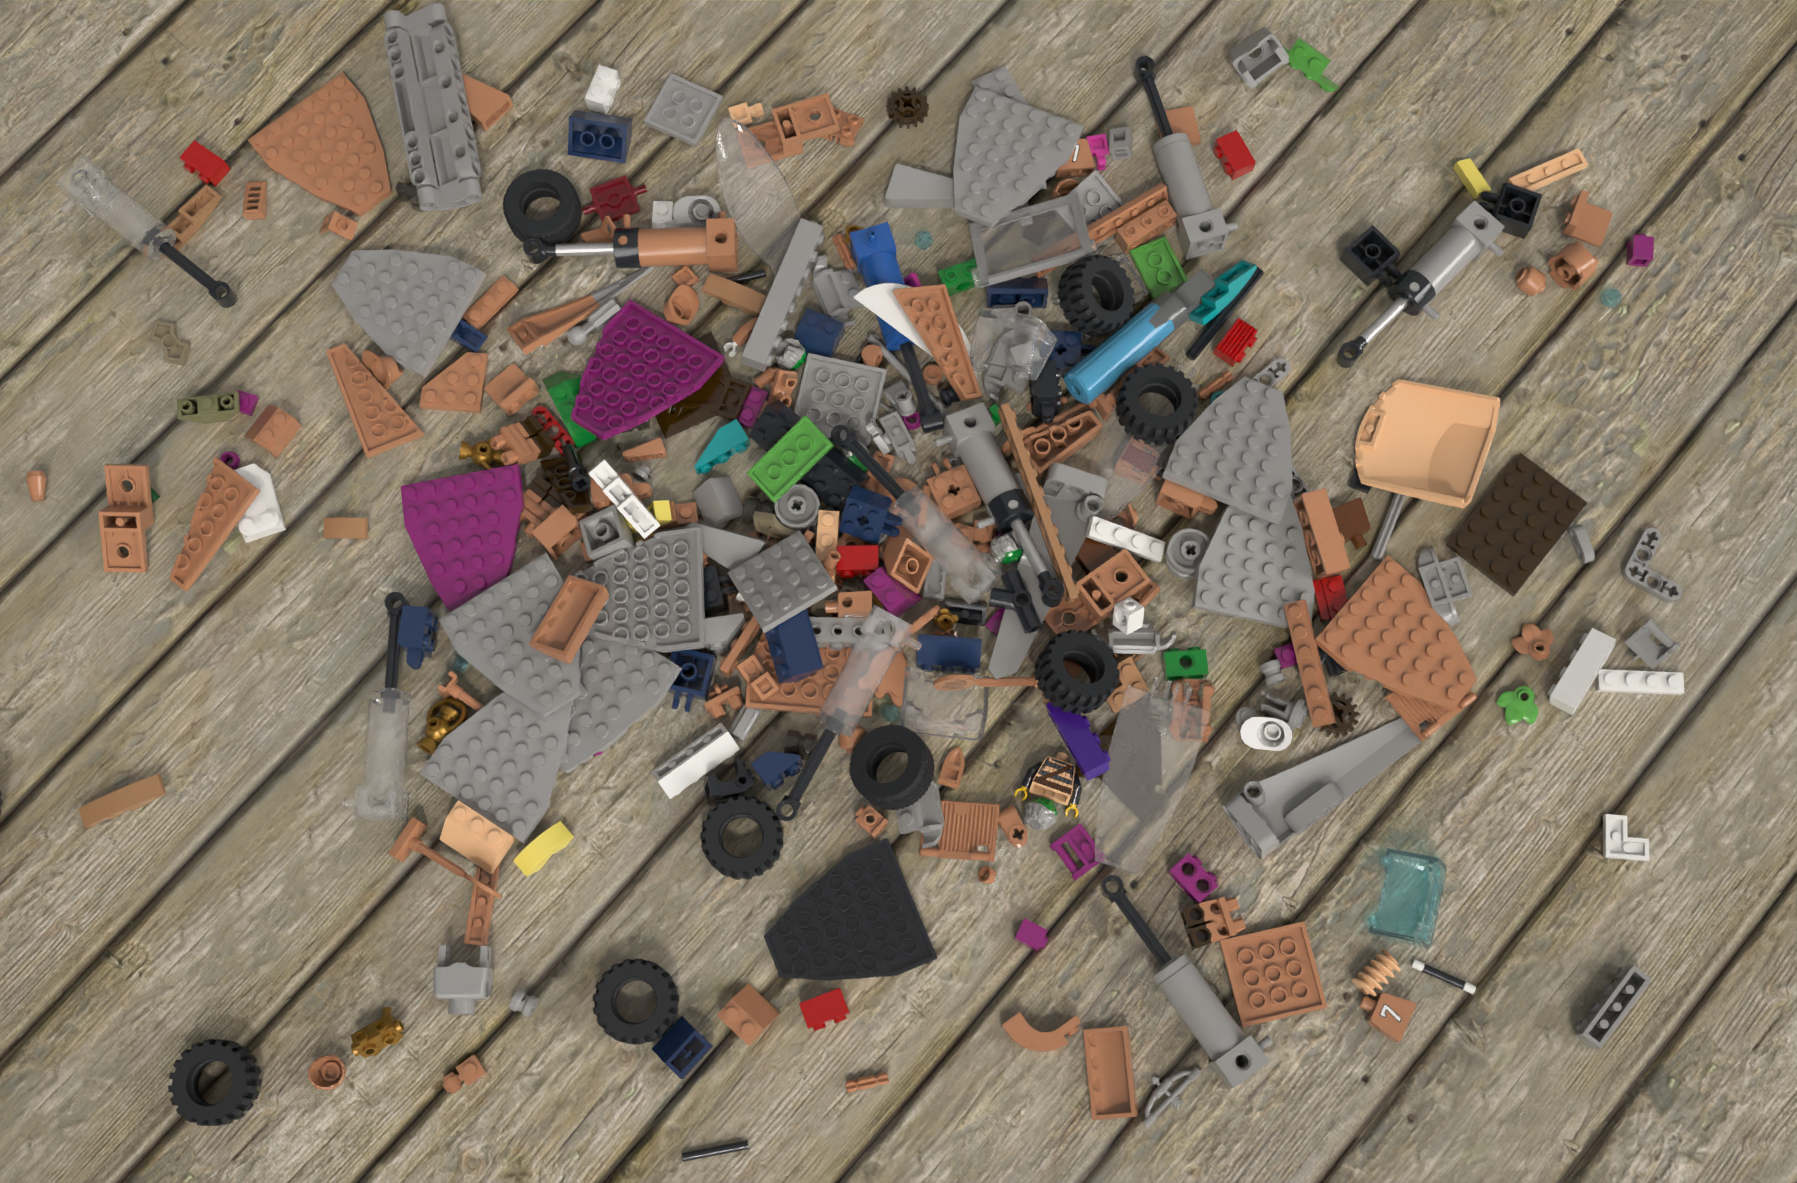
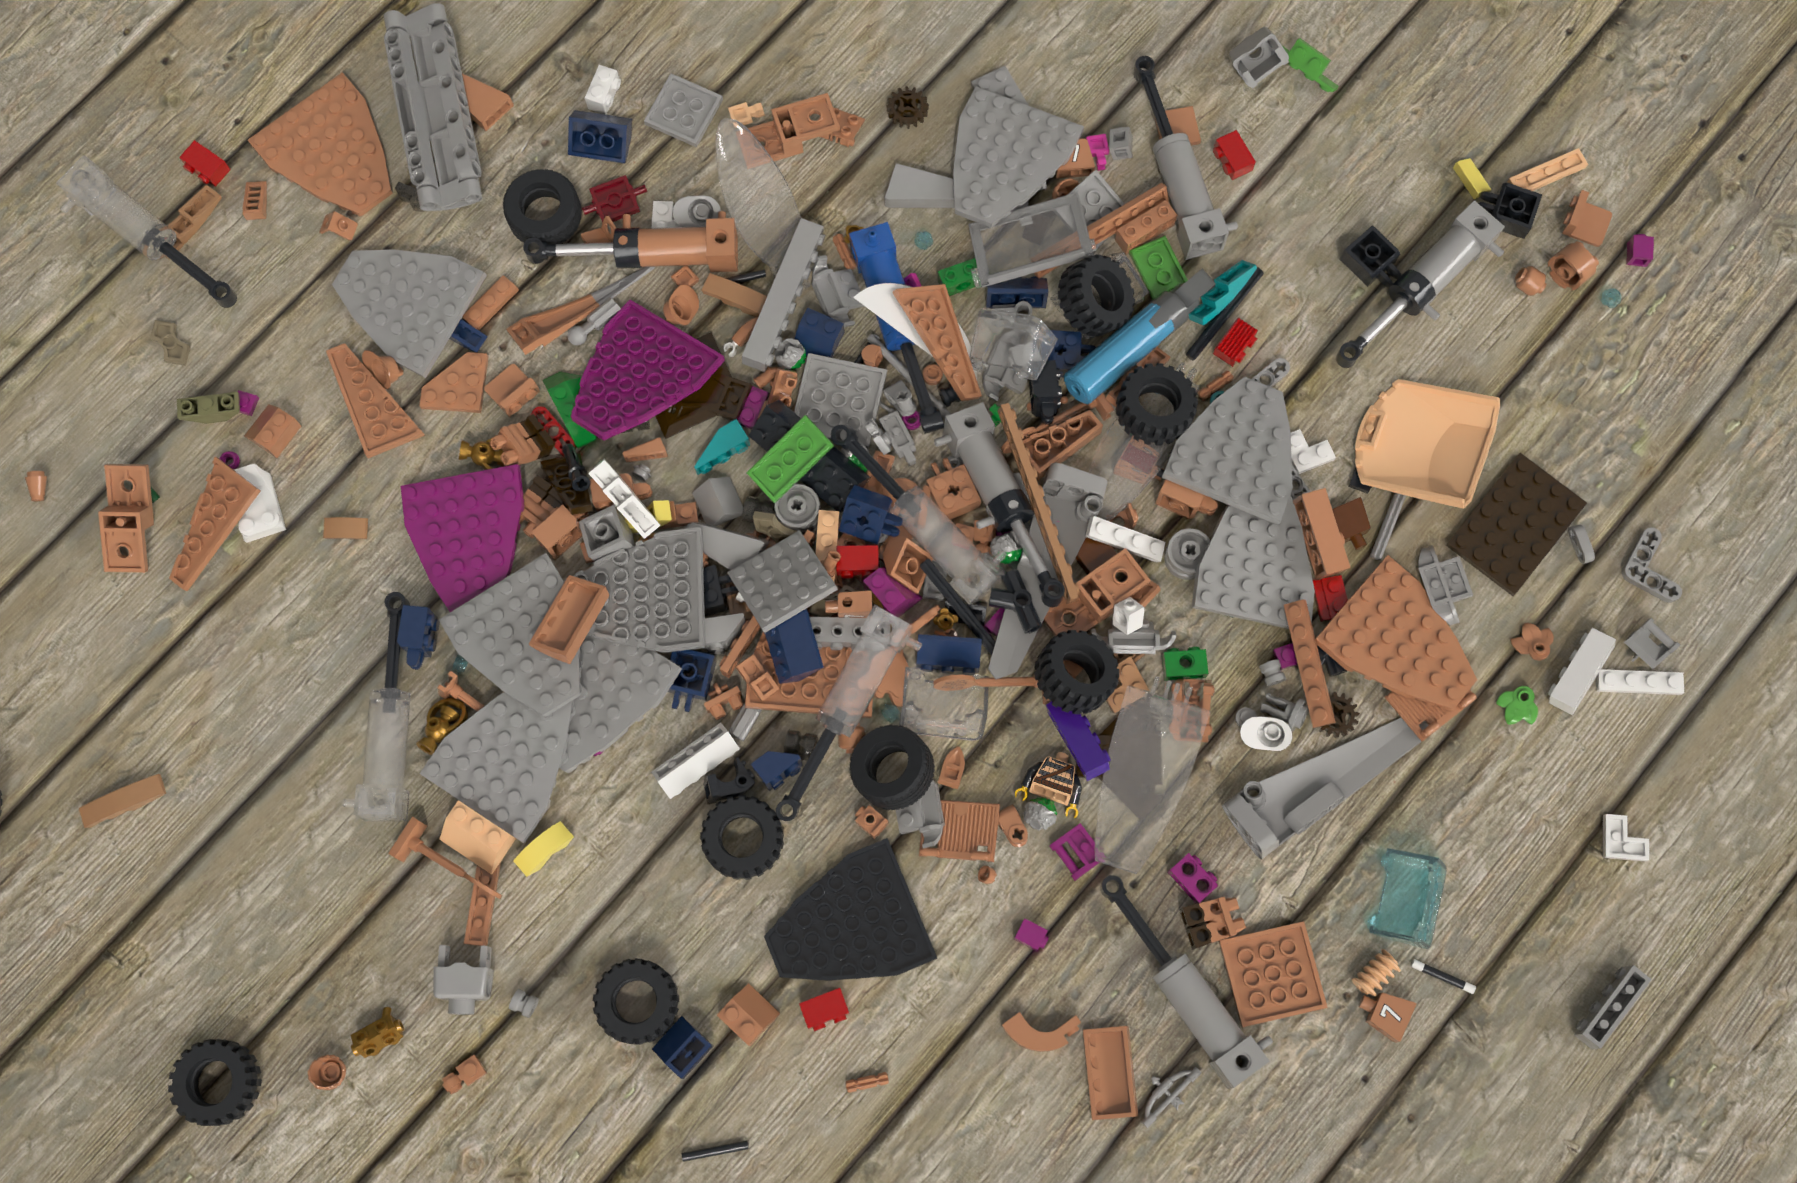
none -> black axle [920,559,996,656]
none -> white plate [1291,429,1336,474]

